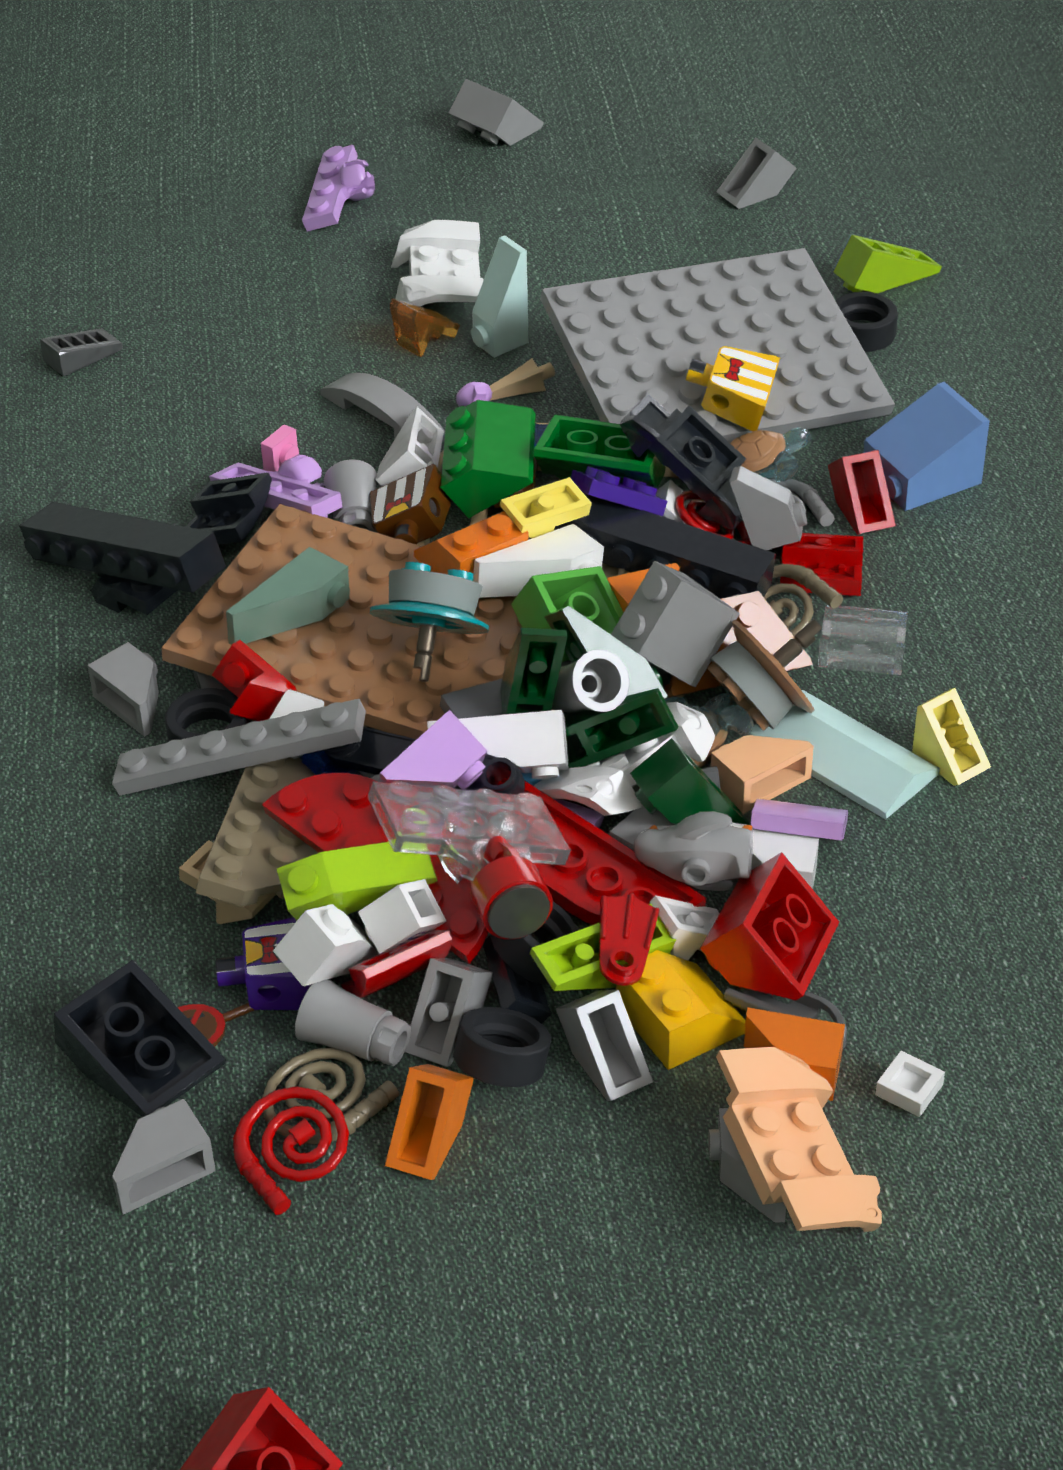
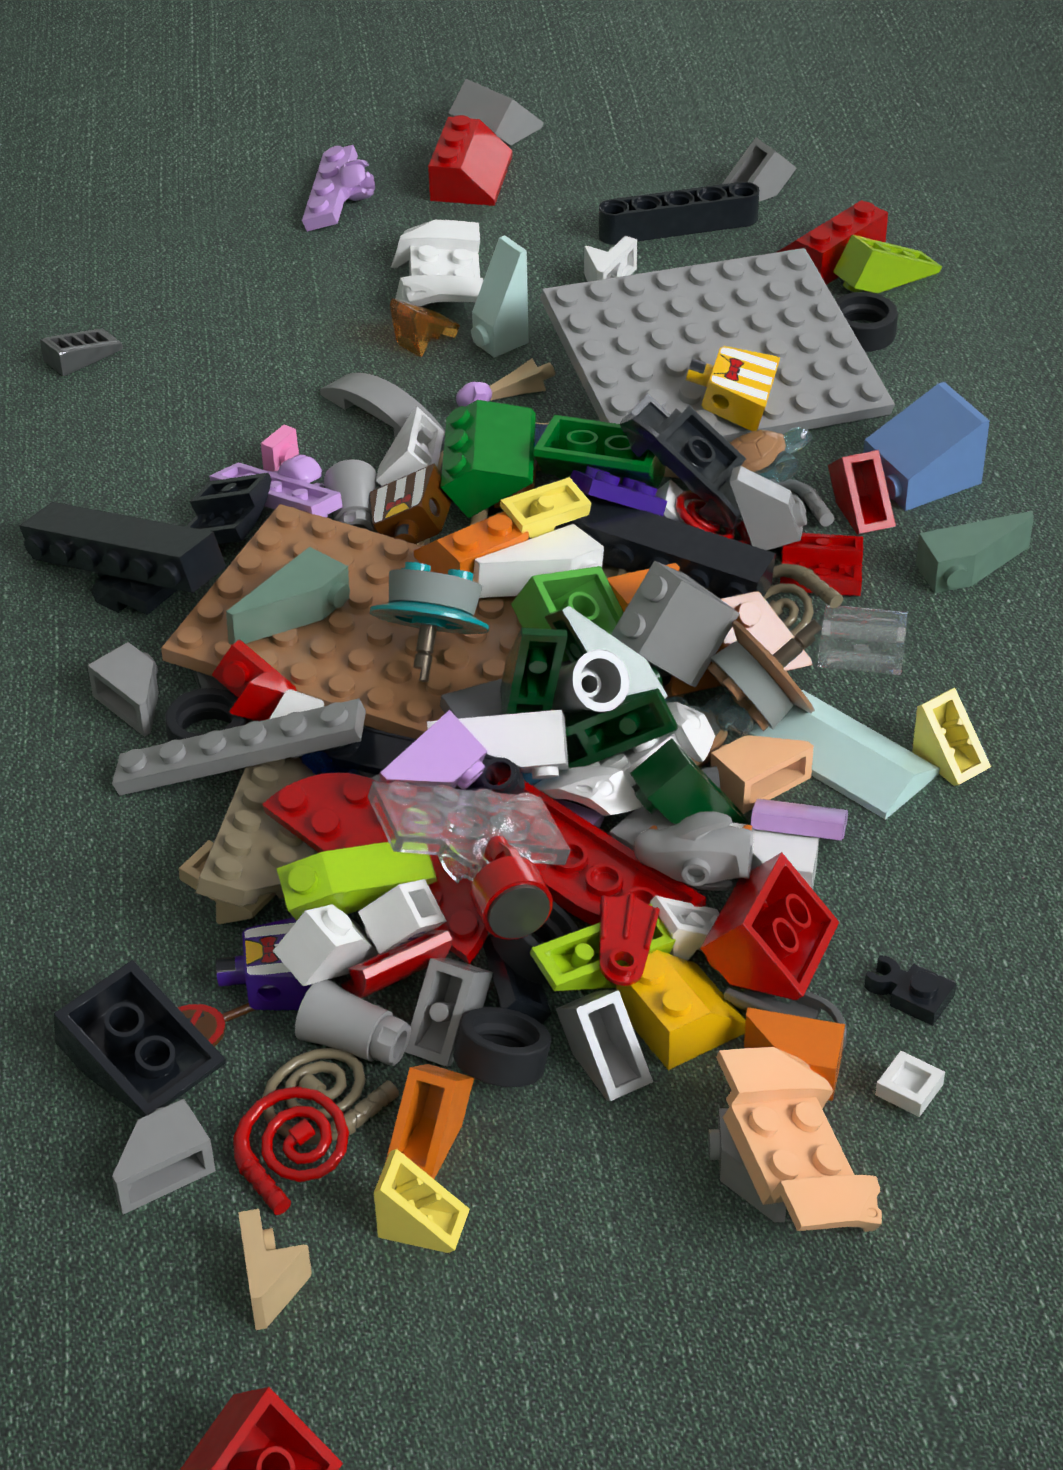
none -> tan slope [238,1209,312,1330]
none -> light yellow slope [374,1149,470,1253]
none -> red slope [428,115,512,206]
none -> white slope [584,236,637,282]
none -> black beam [599,182,759,245]
none -> red slope [777,200,888,285]
none -> black plate [864,955,957,1026]
none -> sand green slope [916,511,1034,594]

